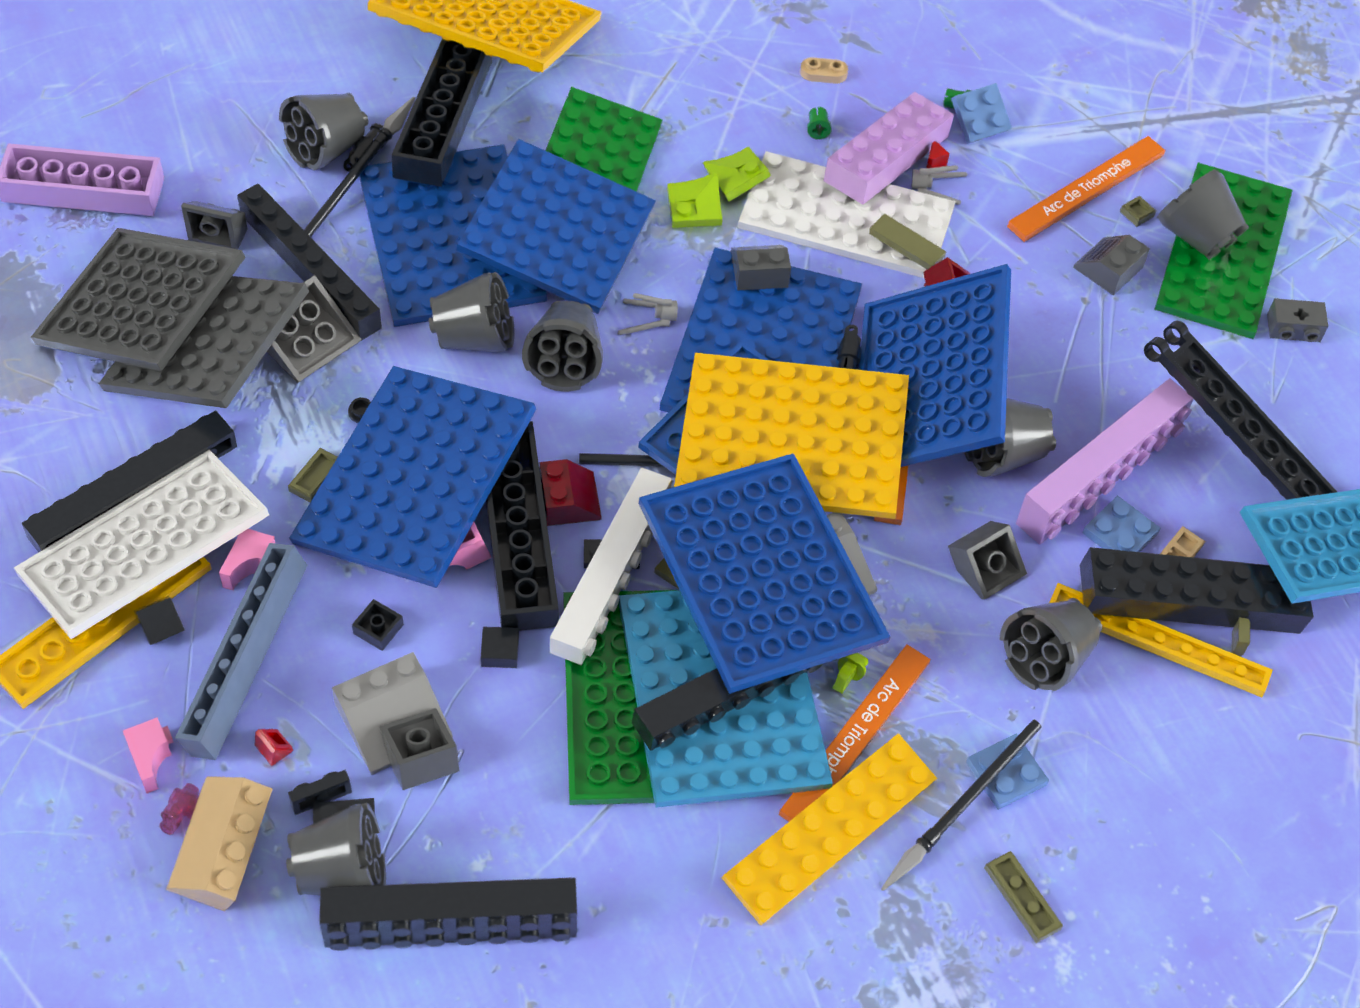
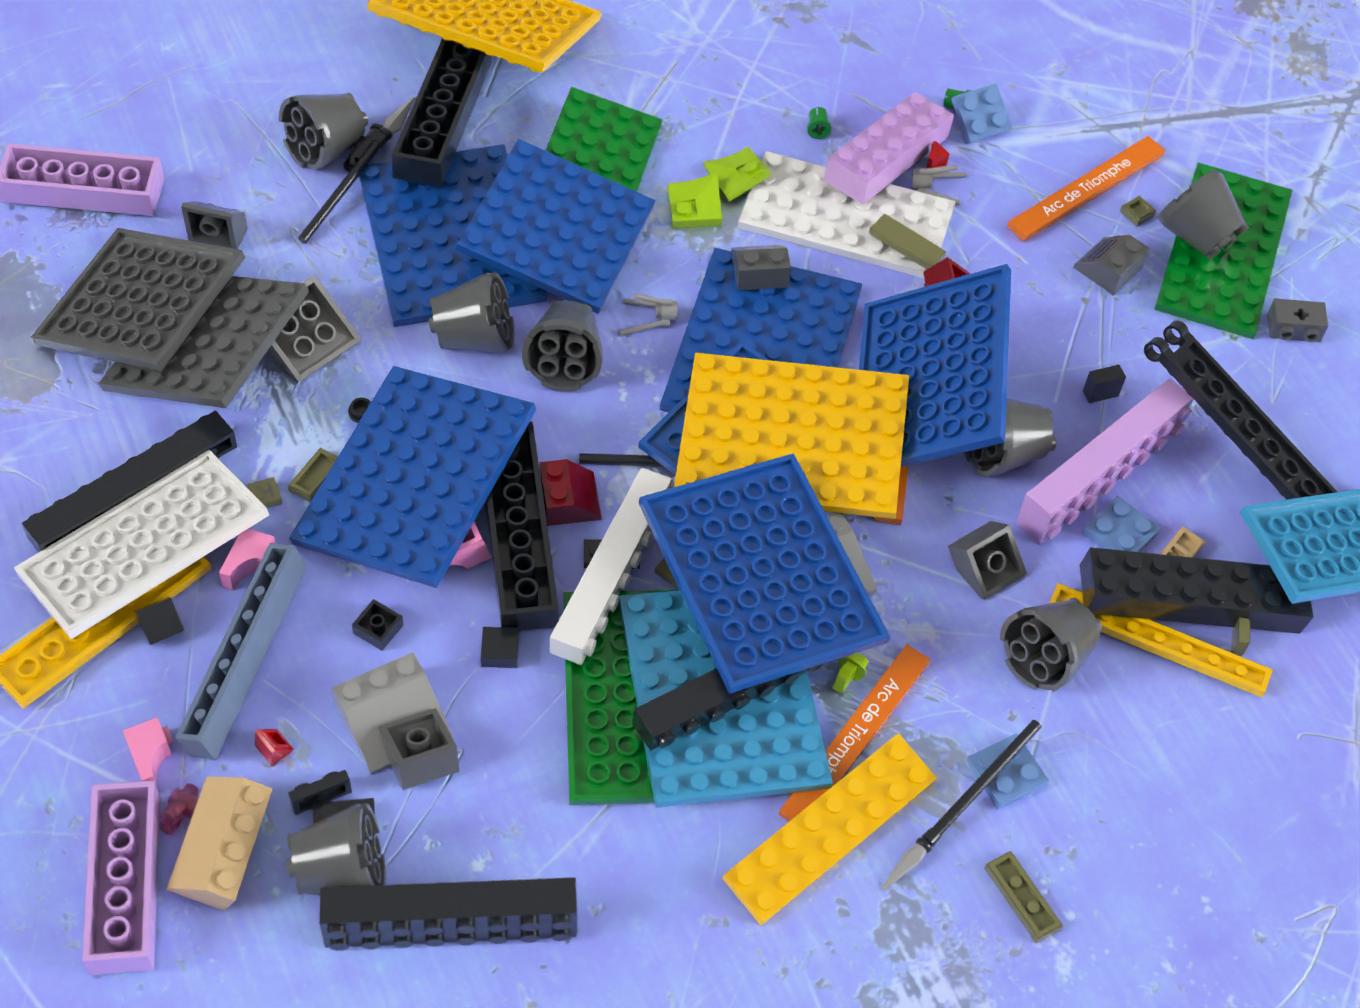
black brick [237,183,382,341] -> none
tan plate [800,57,848,84] -> none
black piece [837,325,862,369] -> none
none -> lavender brick [82,781,160,975]
none -> olive tile [247,477,282,508]
none -> black piece [1083,364,1126,404]

